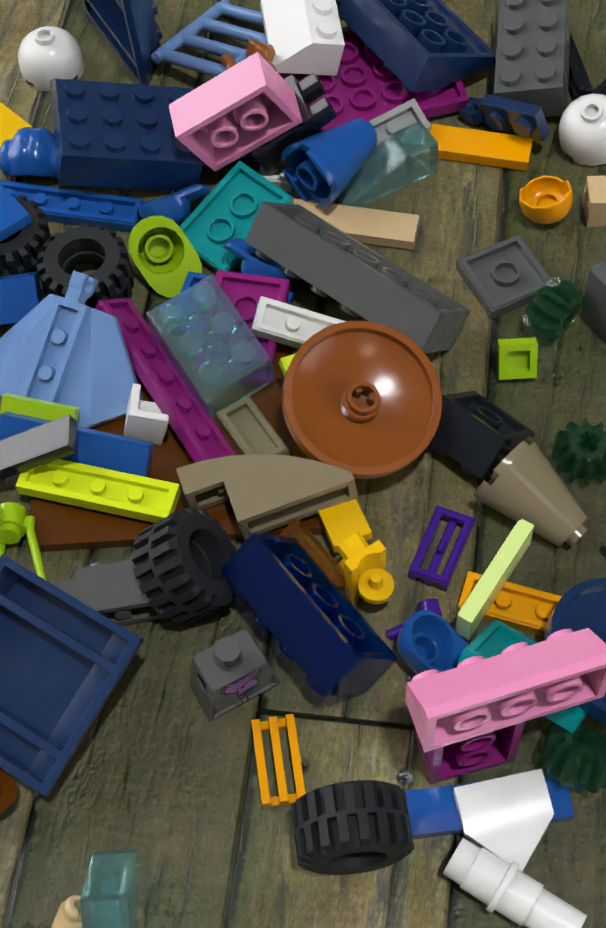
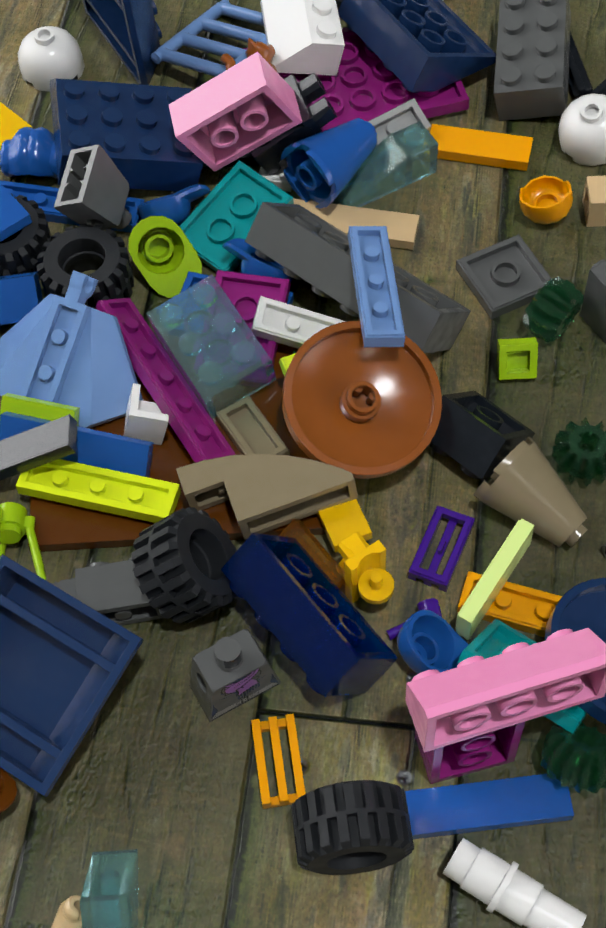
white slope [453,768,554,872] -> none
dark blue hinge [459,94,550,142] -> none
none -> dark grey torso [54,144,132,230]
none -> medium blue tile [348,226,405,347]

